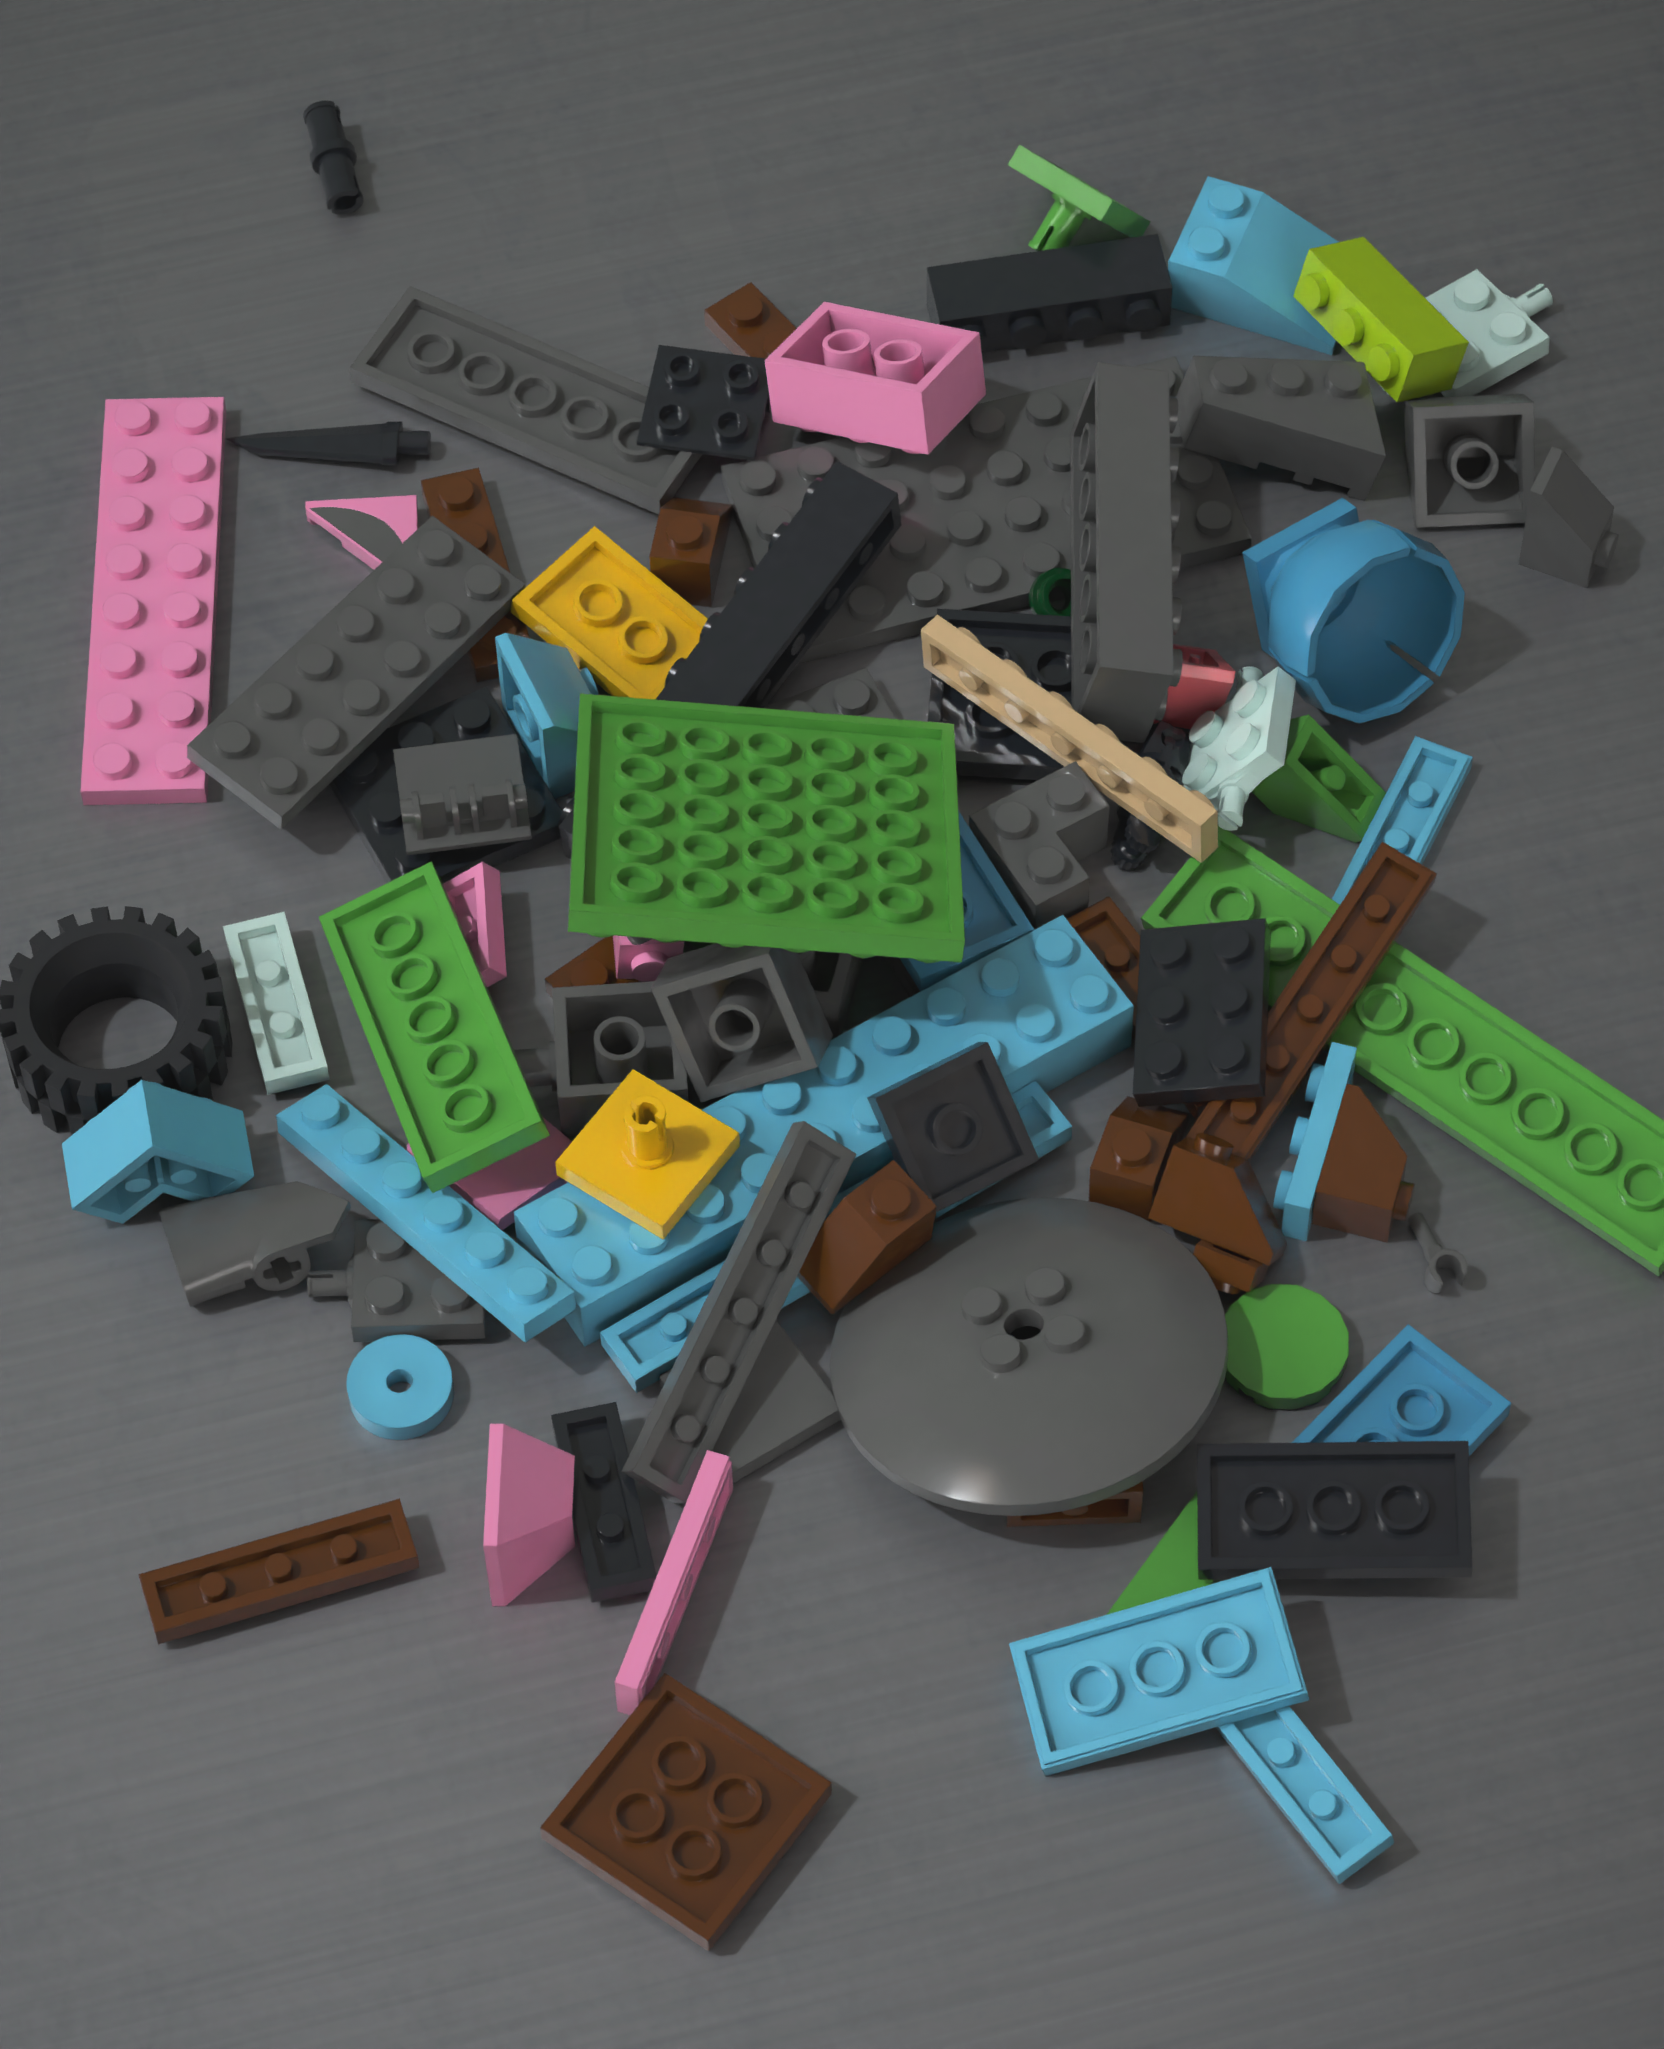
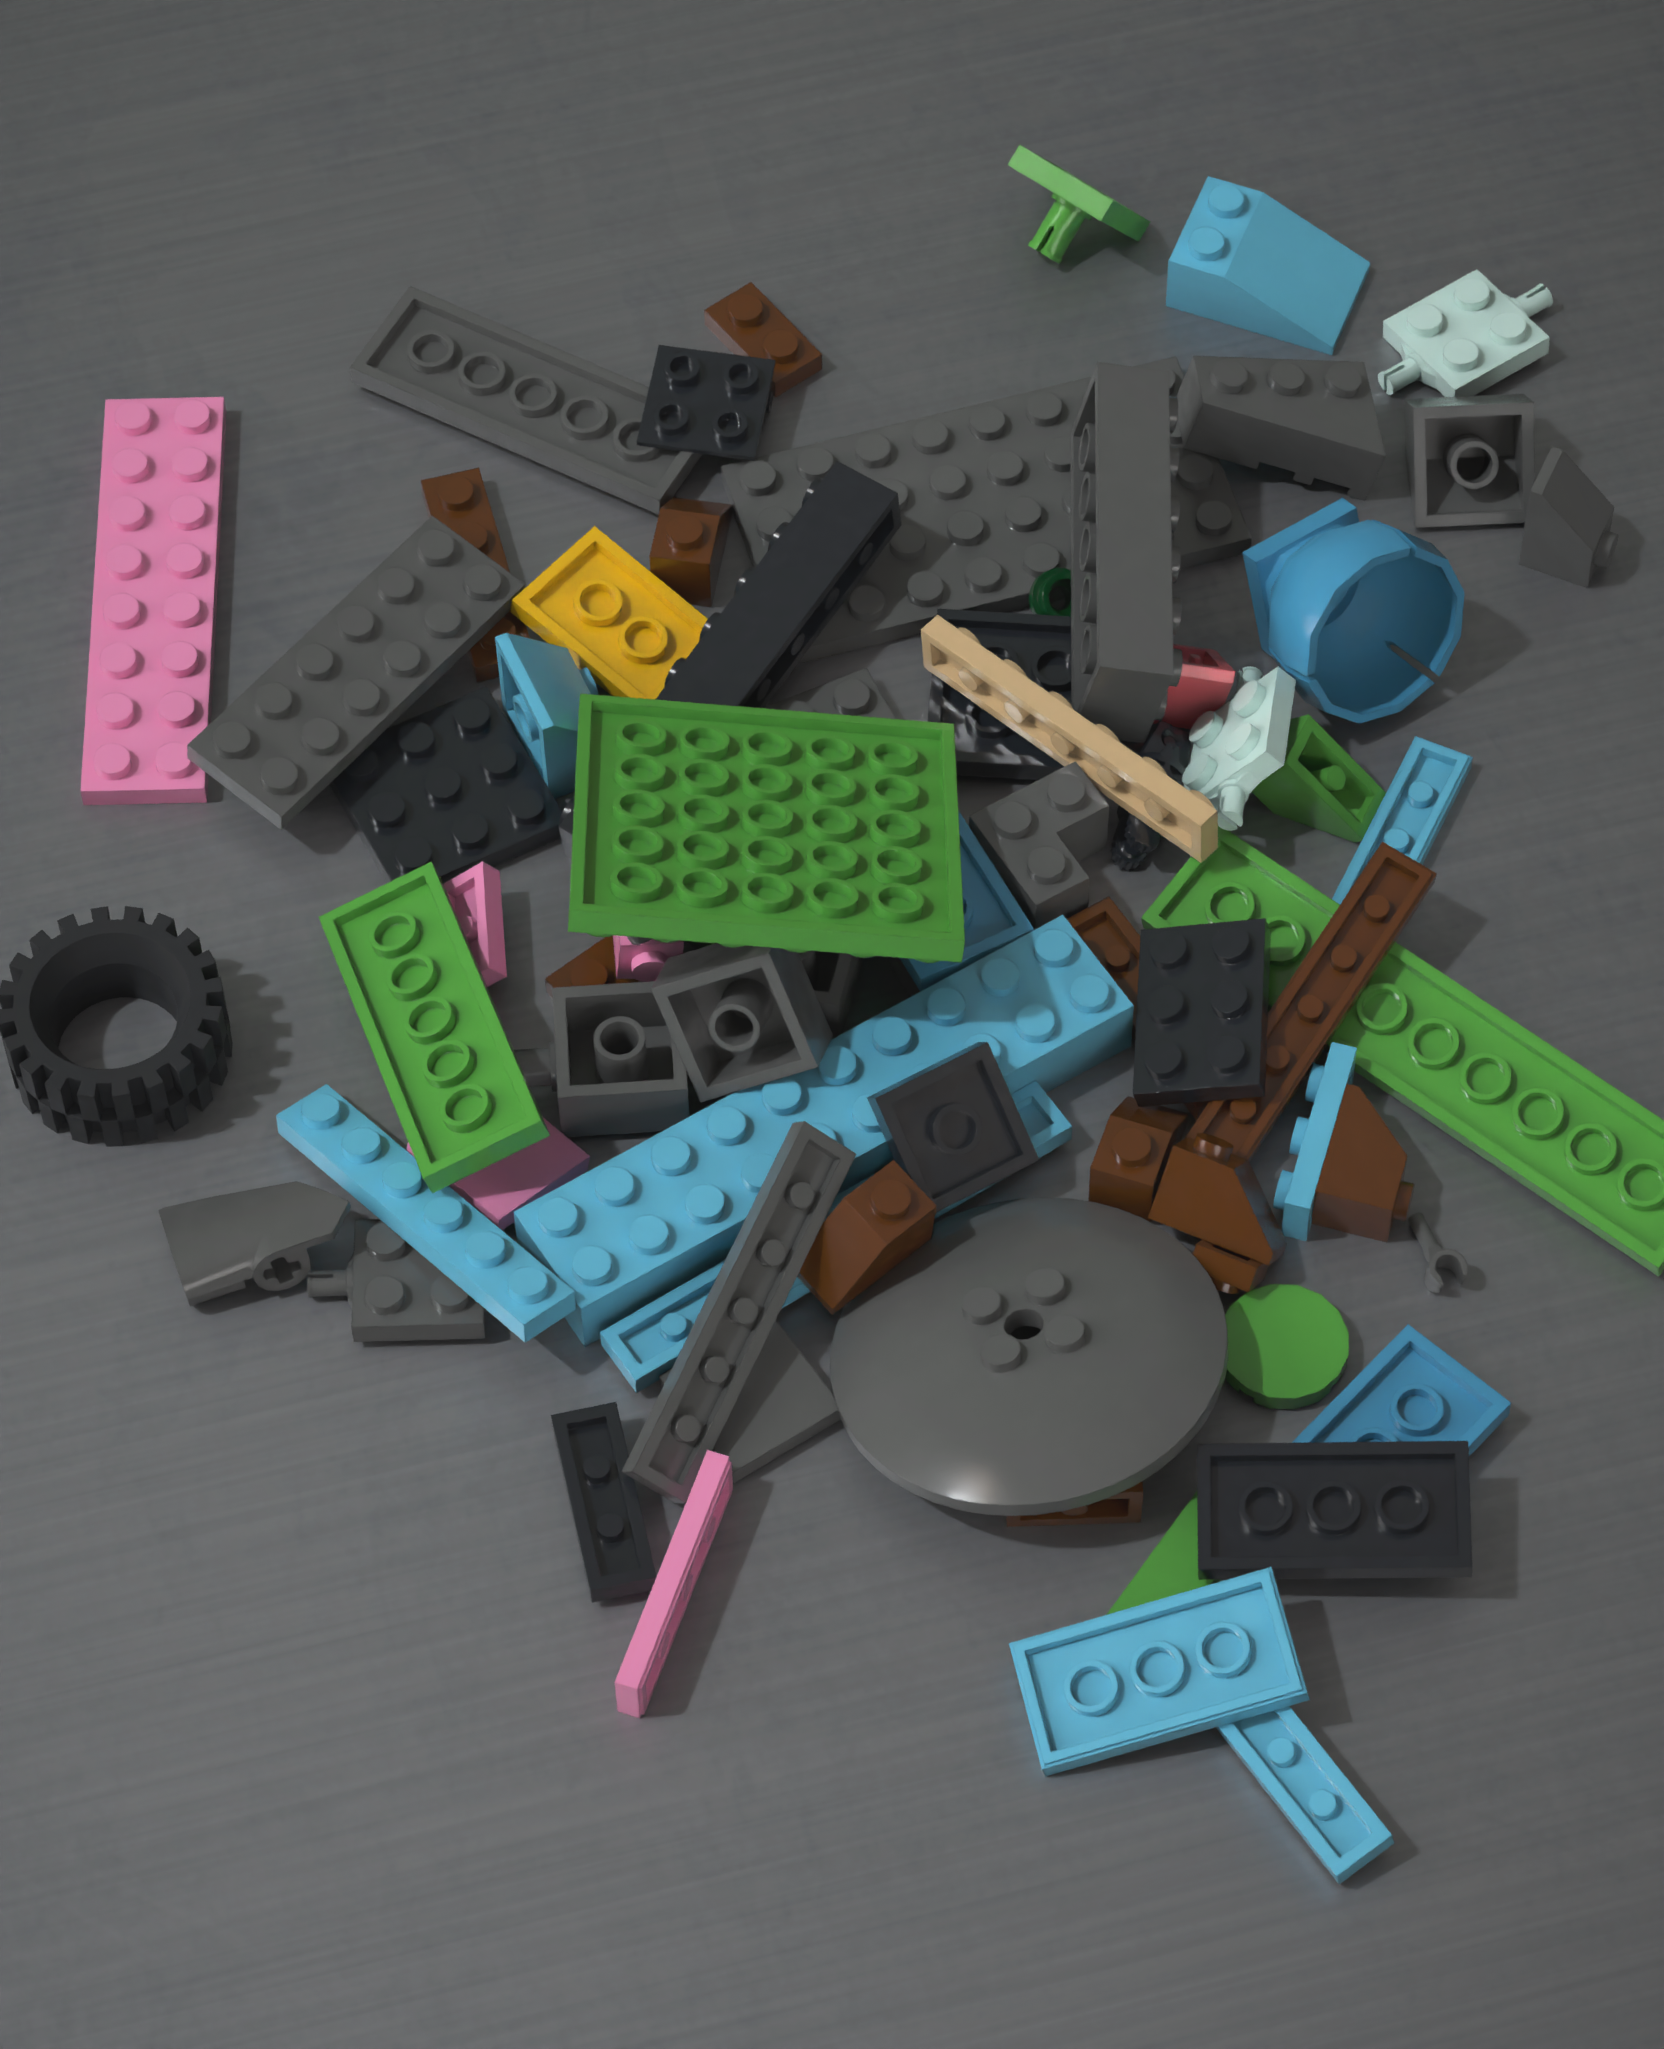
medium azure brick [62,1080,254,1224] -> none
reddish brown plate [138,1499,420,1645] -> none
light aqua plate [223,912,330,1095] -> none
black bar [225,421,431,465] -> none
black pin [303,101,364,215] -> none
tile [305,495,419,570] -> none
medium azure piece [346,1334,454,1440] -> none
dark grey hinge [393,734,532,855] -> none
bright pink slope [483,1424,576,1607] -> none
reddish brown plate [540,1673,832,1952] -> none
yellow tile [555,1069,740,1240] -> none
bright pink brick [765,302,986,455] -> none
black brick [927,234,1172,353] -> none
lime brick [1293,236,1469,403] -> none

